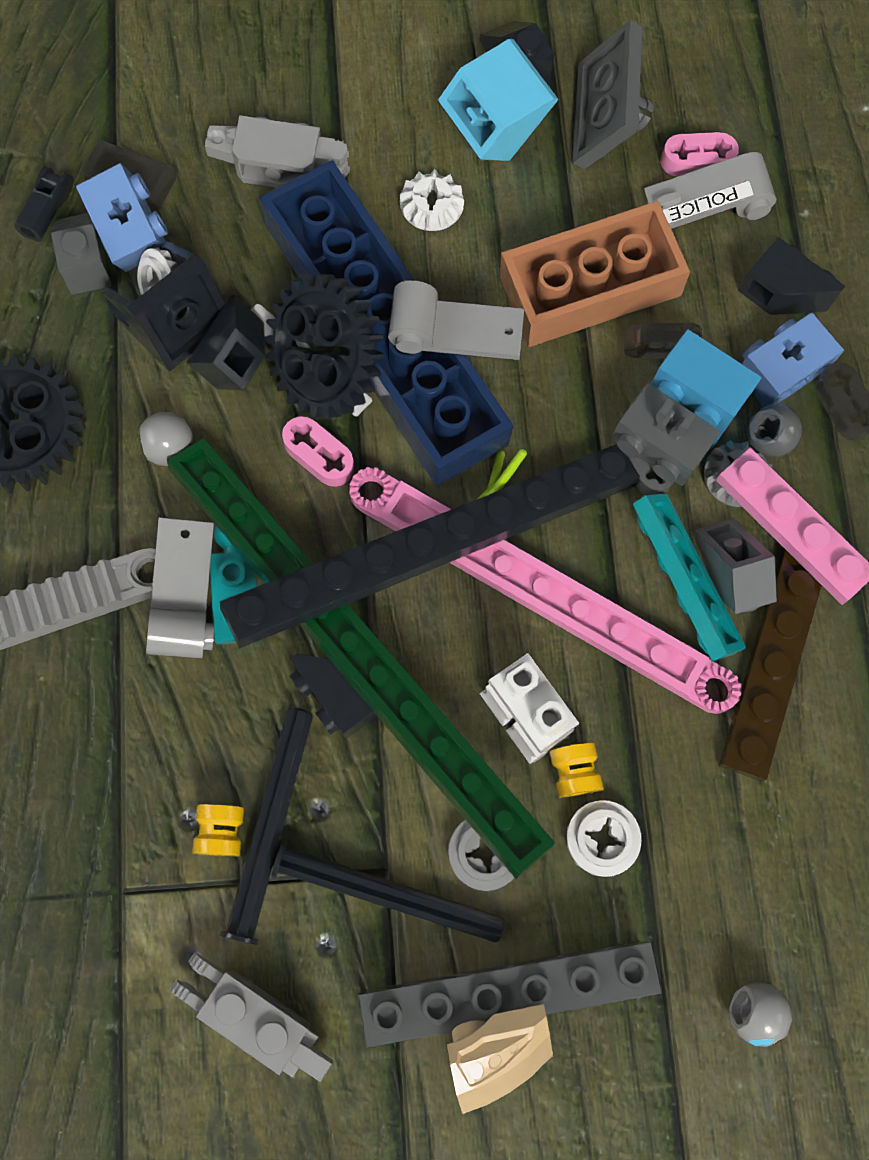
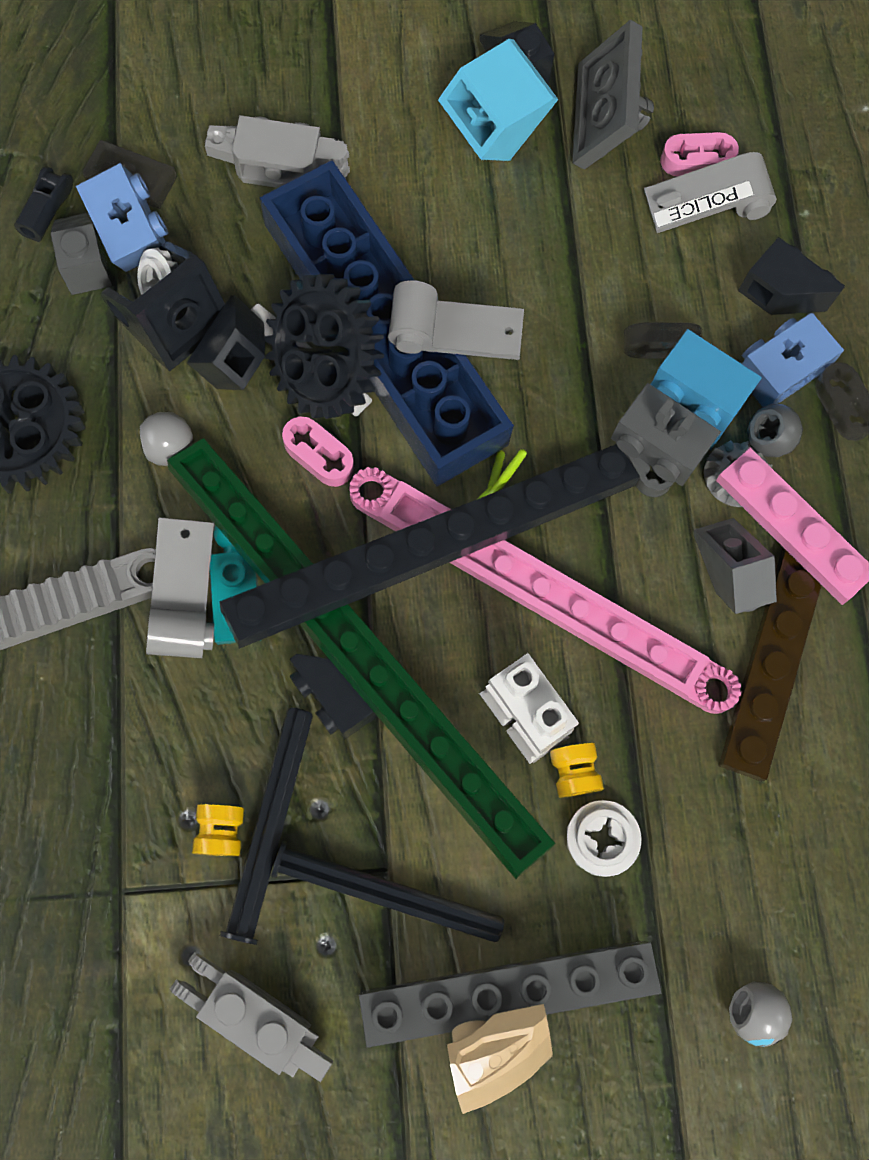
white gear [400,169,464,231] -> none
light grey gear [448,820,514,891] -> none
nougat brick [500,201,690,347] -> none
teal plate [633,494,746,662] -> none

